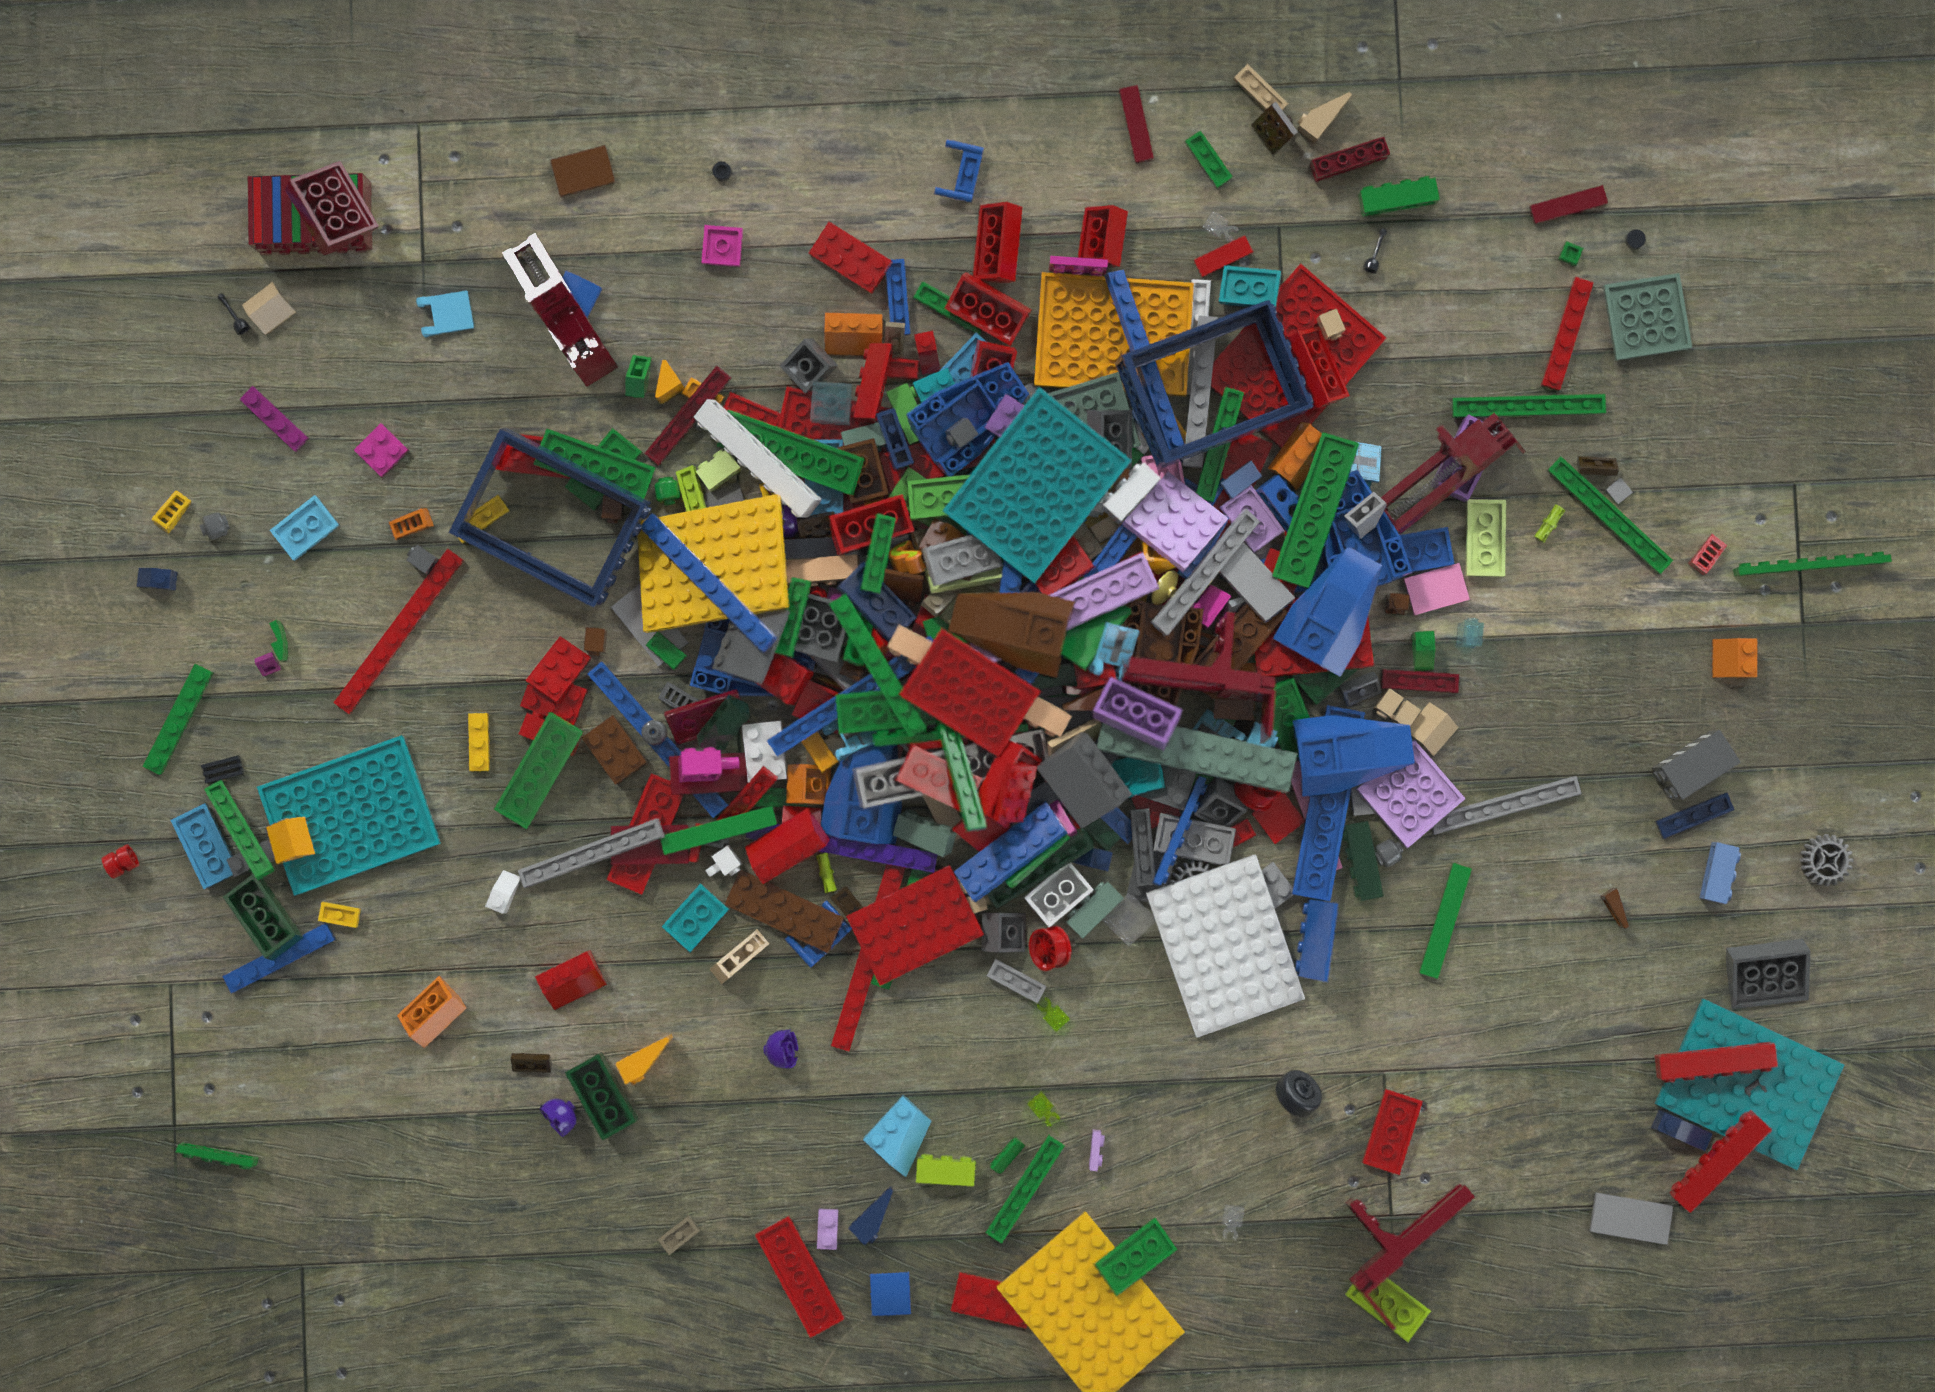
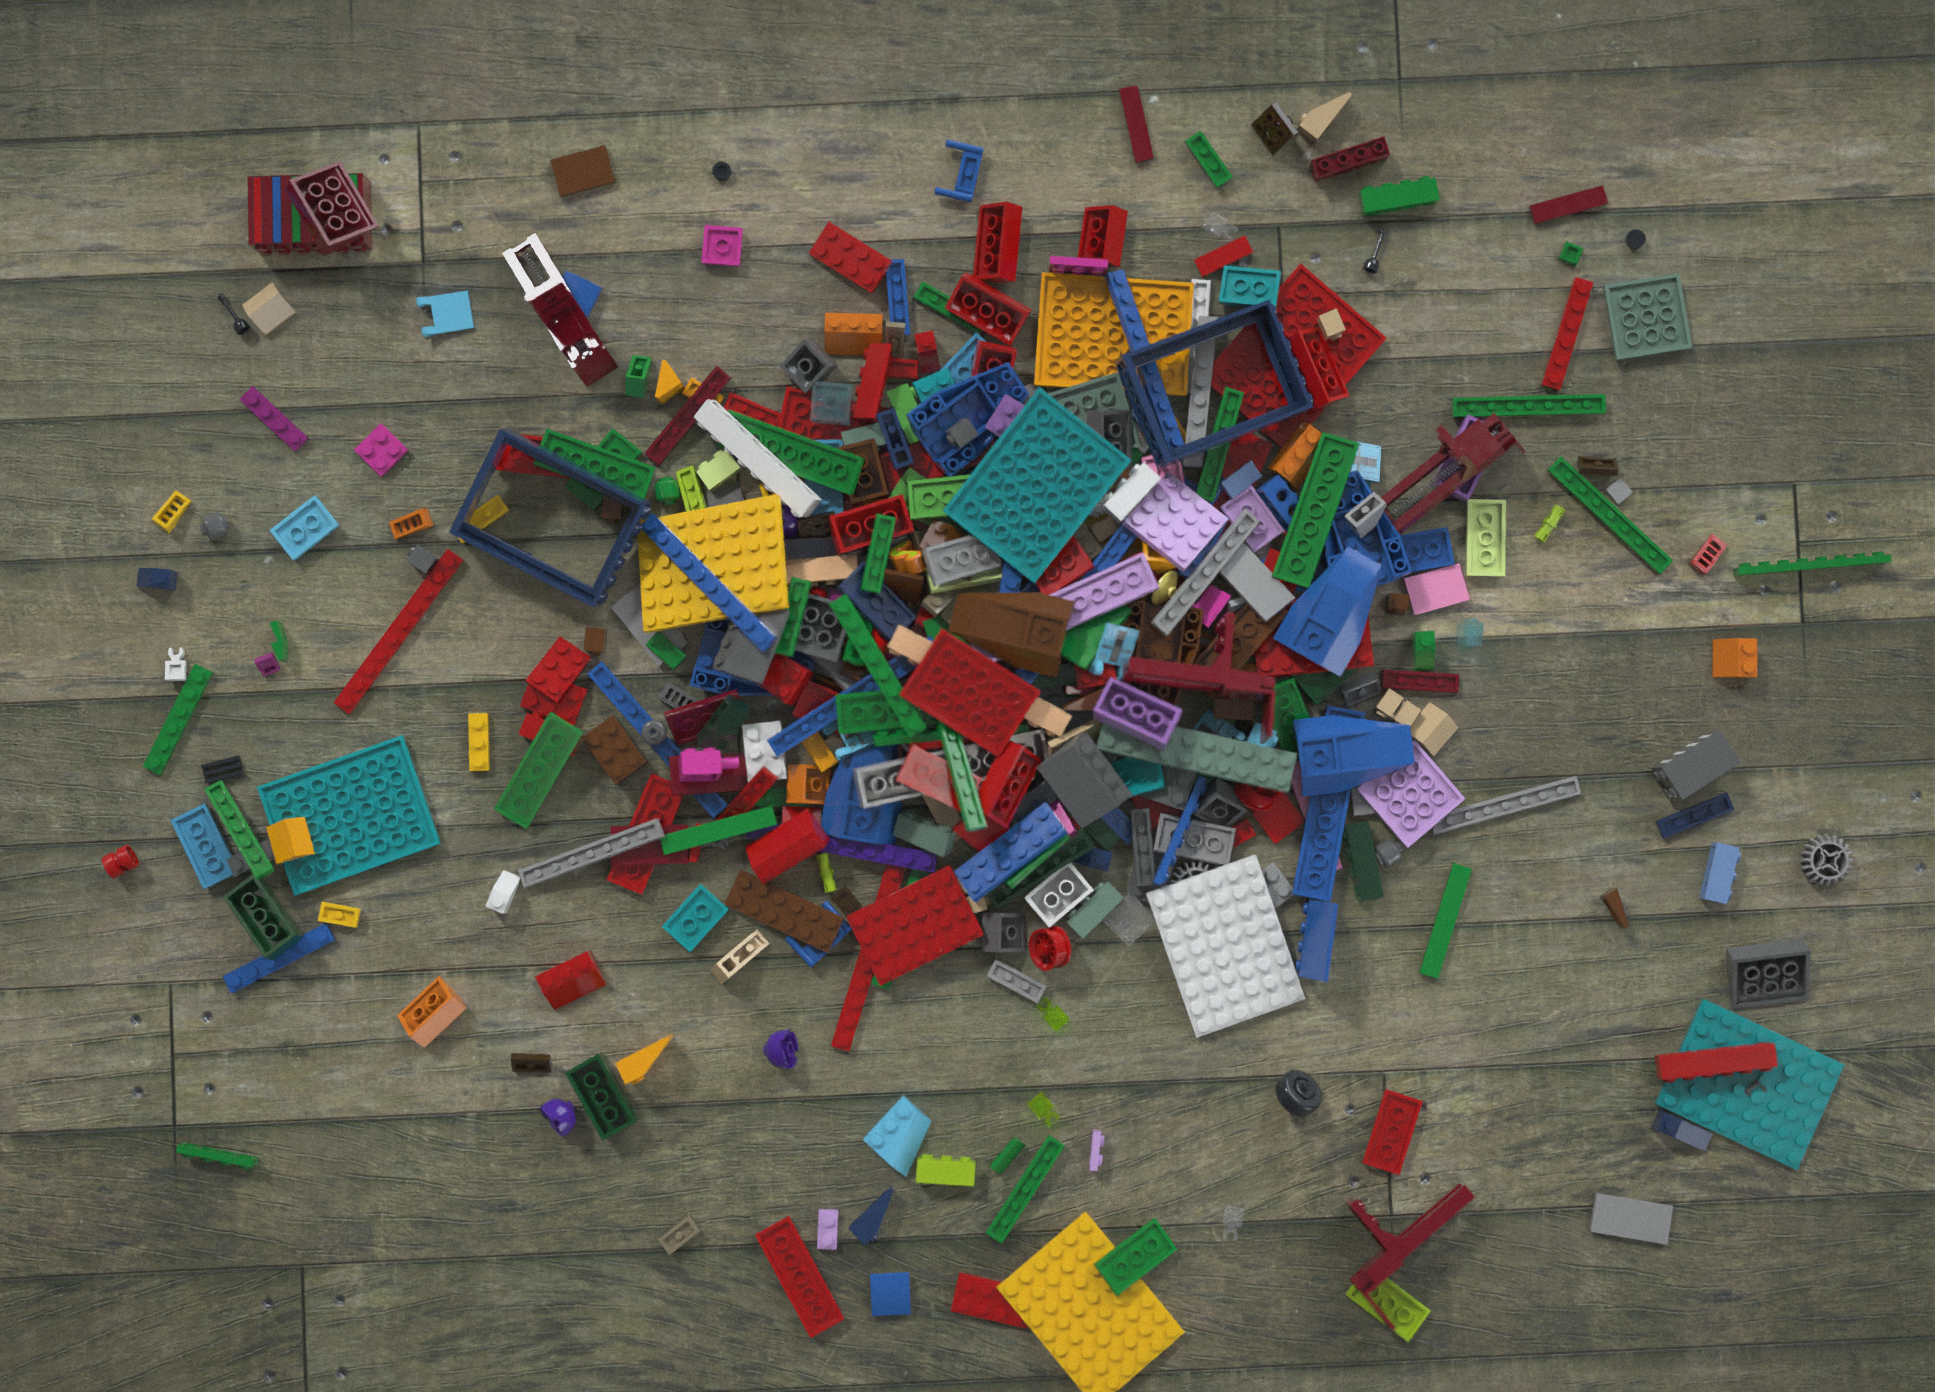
white brick [705,845,742,877] -> none
red plate [992,763,1037,822] -> none
tan plate [1234,64,1288,111] -> none
red brick [1669,1110,1772,1213] -> none
none -> white plate [165,648,187,681]

